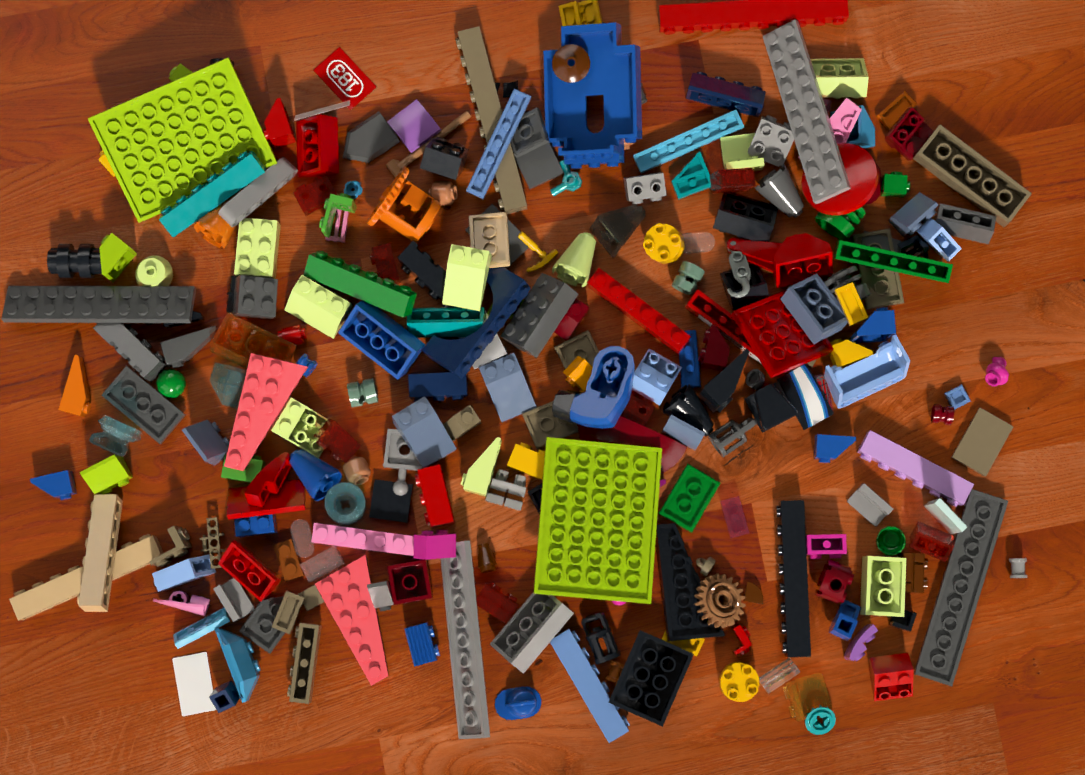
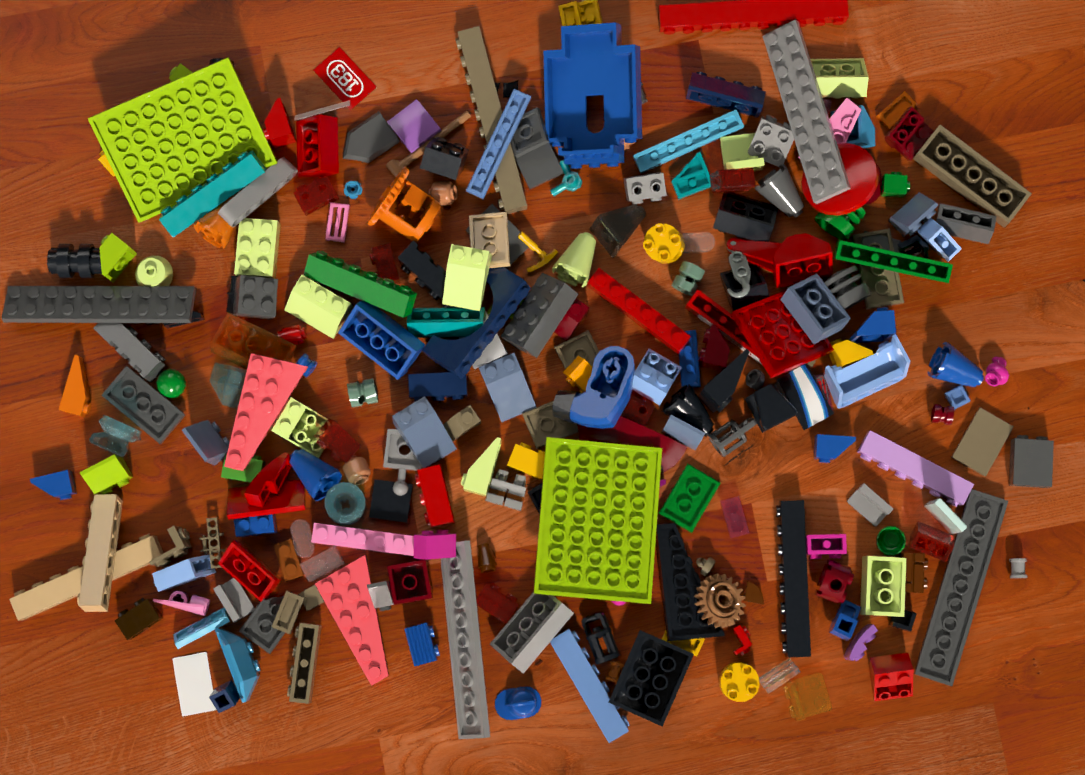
dark grey slope [160,326,219,368] -> none
bright green bracket [319,193,357,238] -> none
reddish brown dish [552,44,590,83] -> none
teal gear [804,705,836,735] -> none
yellow tile [834,282,869,326] -> none
none -> dark brown brick [115,598,163,640]
none -> blue cone [927,342,984,387]
none -> dark grey brick [1009,435,1054,488]

